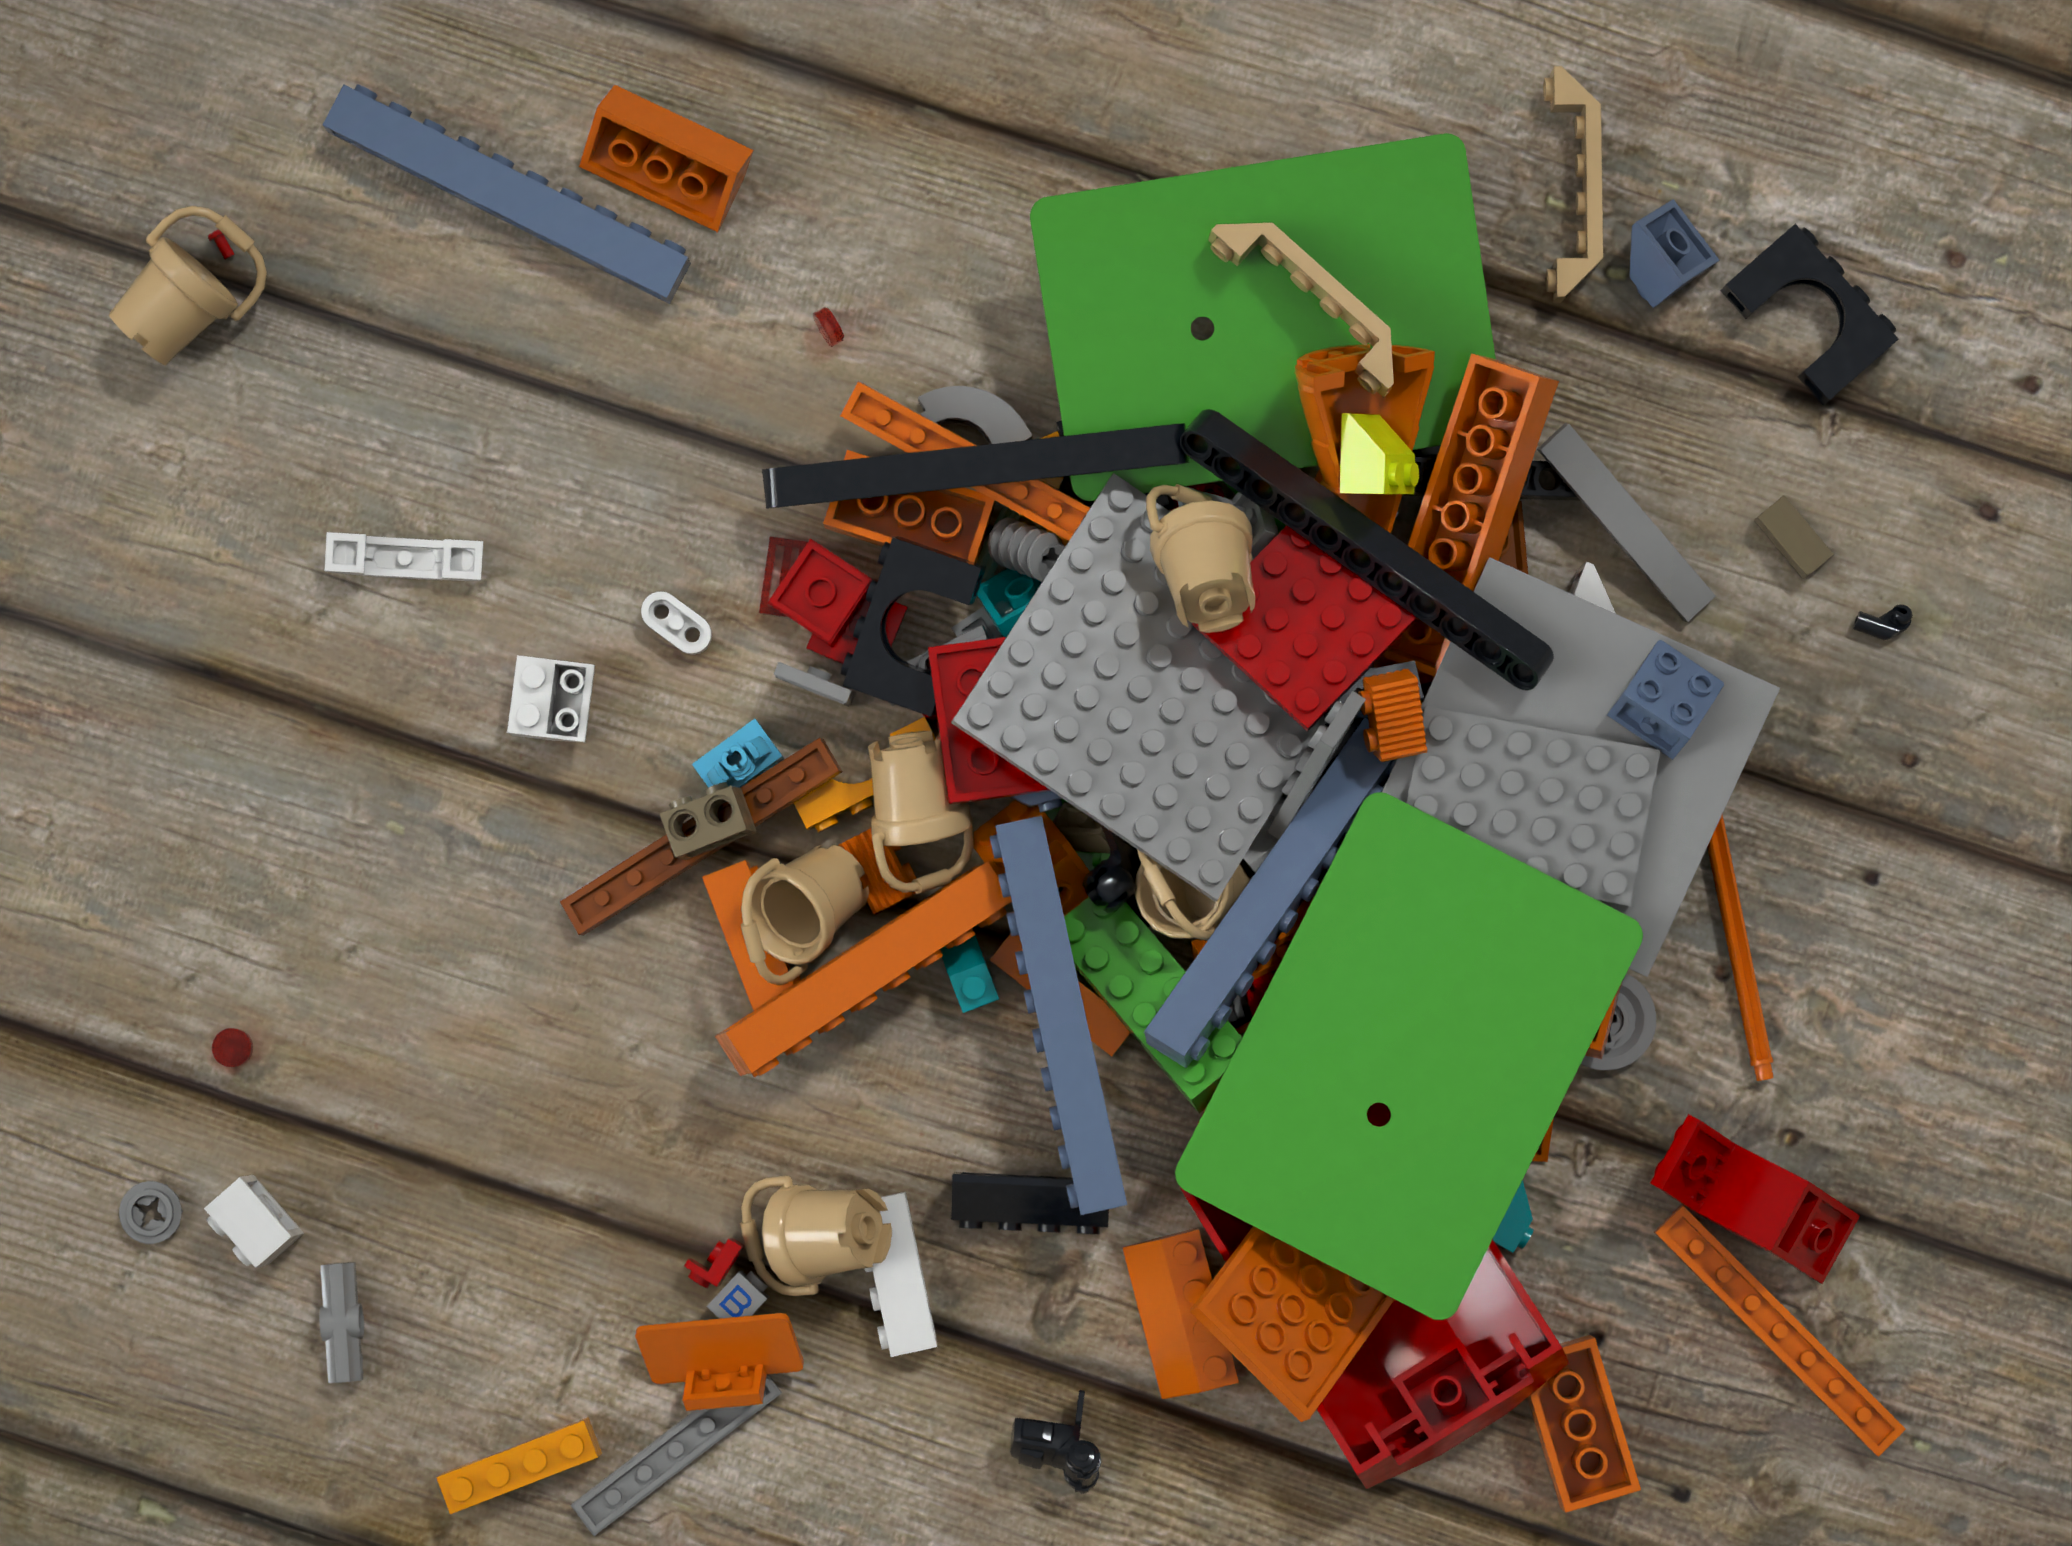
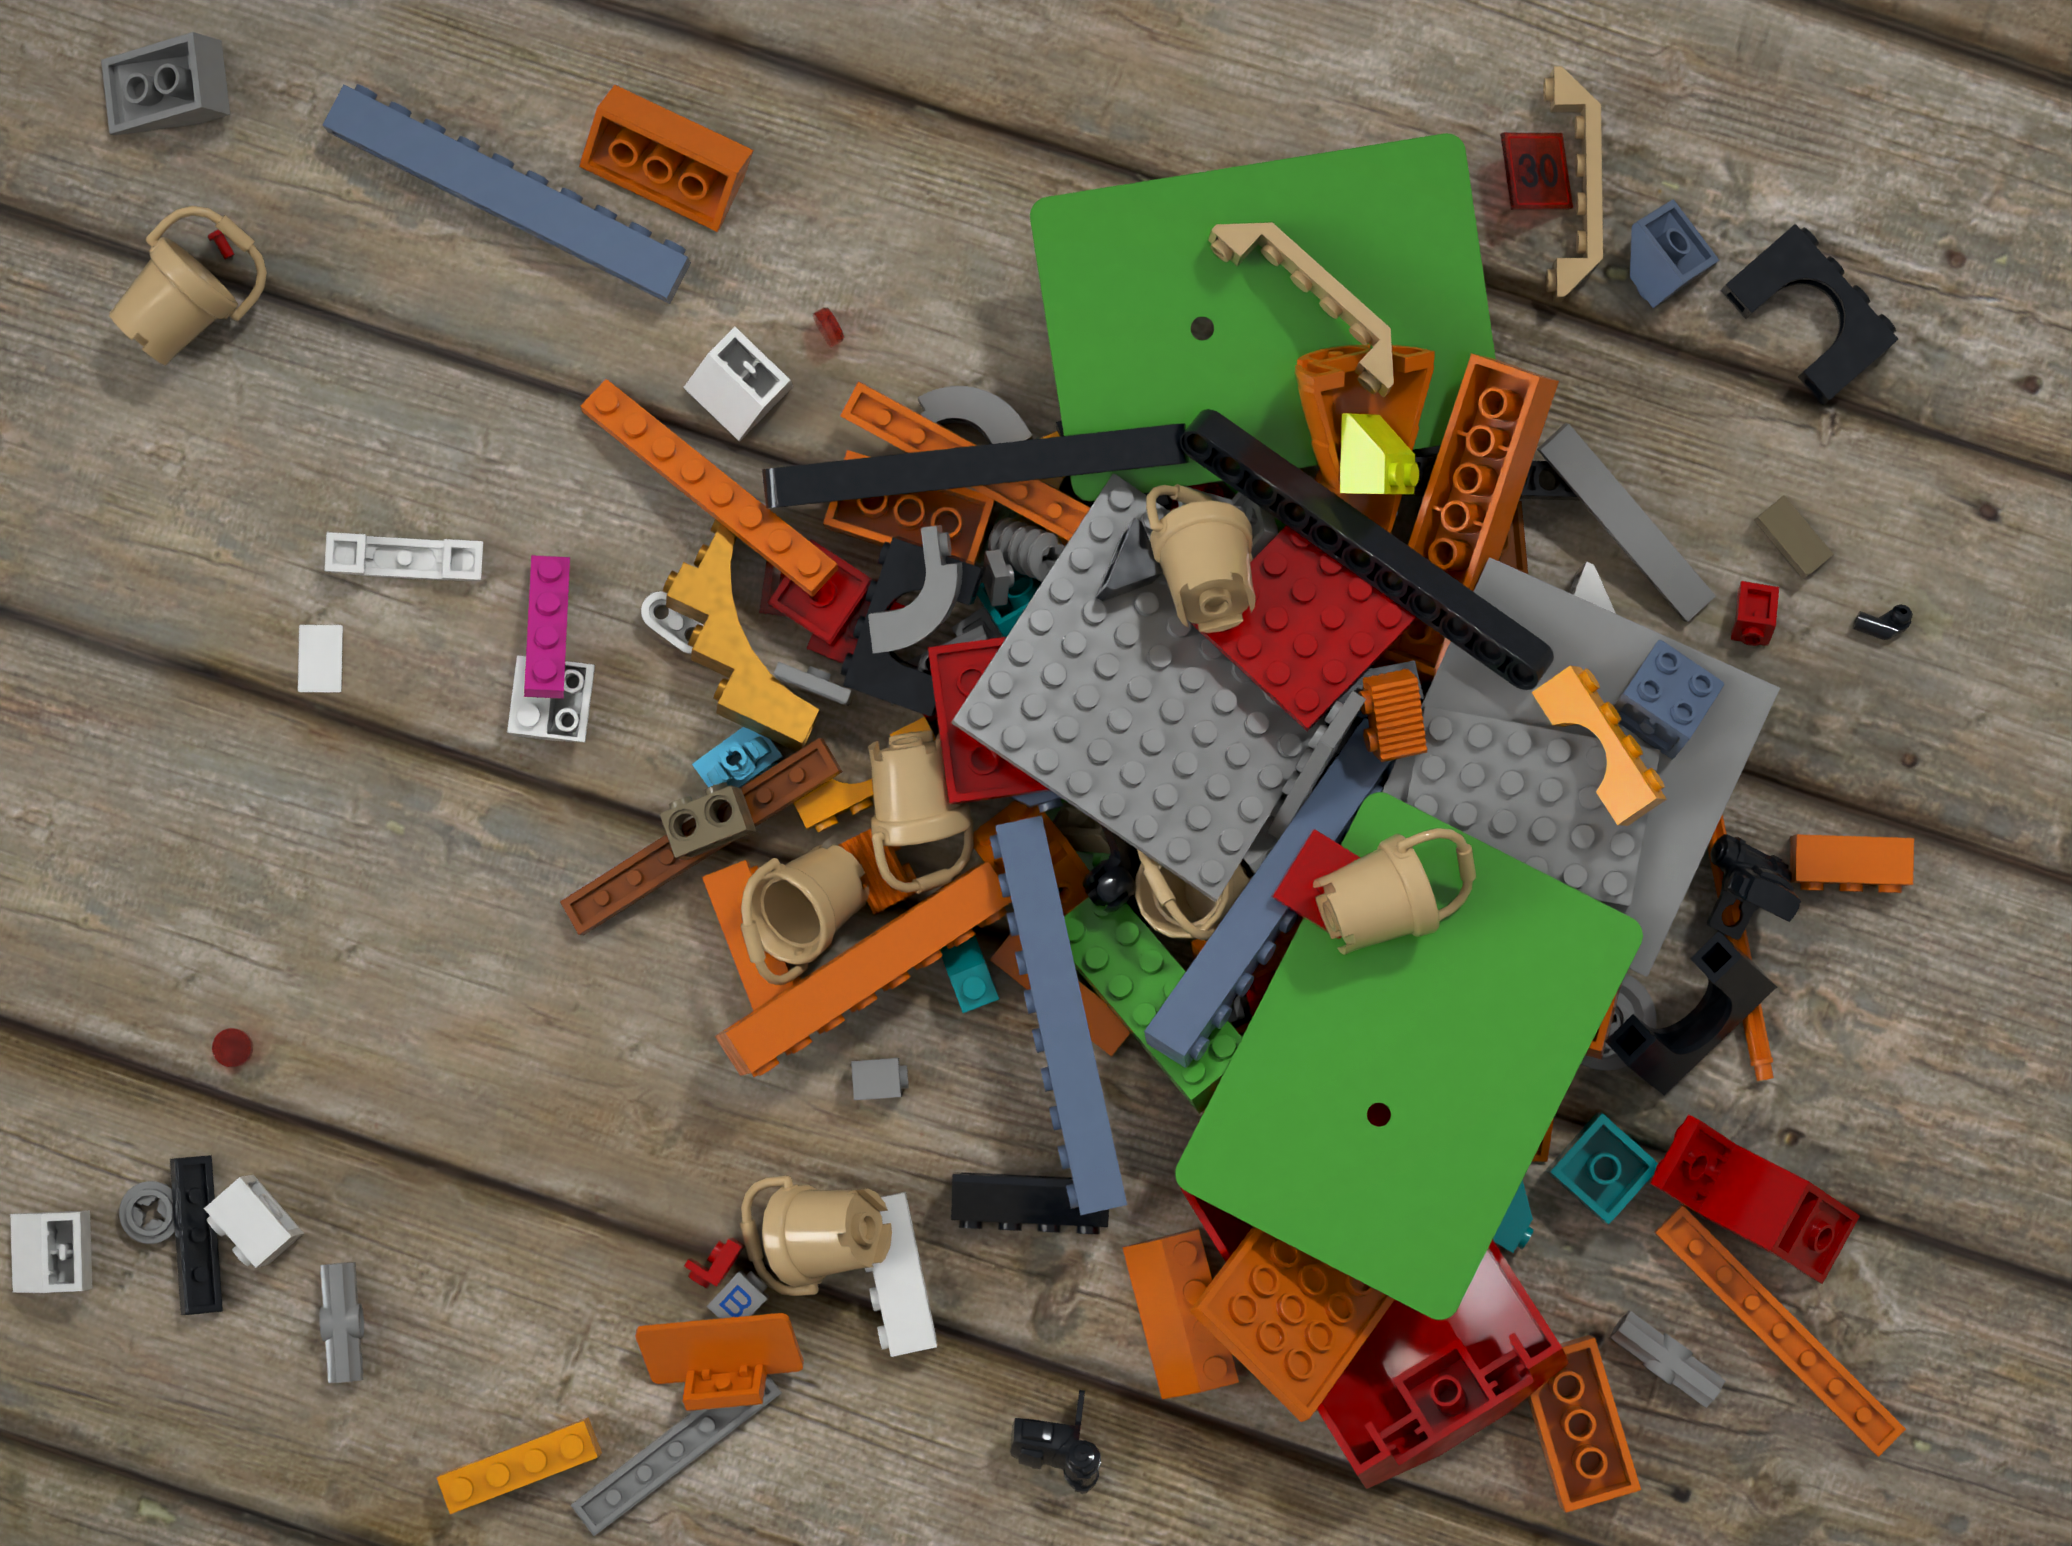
none -> white slope [10,1210,92,1293]
none -> light grey slope [101,32,230,136]
none -> black tile [170,1155,223,1315]
none -> white sticker [298,625,343,692]
none -> dark pink plate [524,555,570,699]
none -> orange plate [580,379,838,597]
none -> arch [663,519,820,752]
none -> white slope [684,326,793,442]
none -> light grey brick [851,1058,909,1100]
none -> light grey arch [868,525,963,653]
none -> light grey plate [982,549,1014,606]
none -> black slope [1096,518,1163,601]
none -> red plate [1271,829,1360,939]
none -> tan piece [1313,828,1476,955]
none -> clear red piece [1500,132,1573,210]
none -> light orange arch [1531,665,1667,826]
none -> teal brick [1545,1112,1658,1225]
none -> black arch [1605,931,1777,1096]
none -> light grey piece [1610,1310,1726,1408]
none -> black piece [1707,834,1801,940]
none -> red bracket [1731,581,1779,646]
none -> orange brick [1790,834,1914,893]

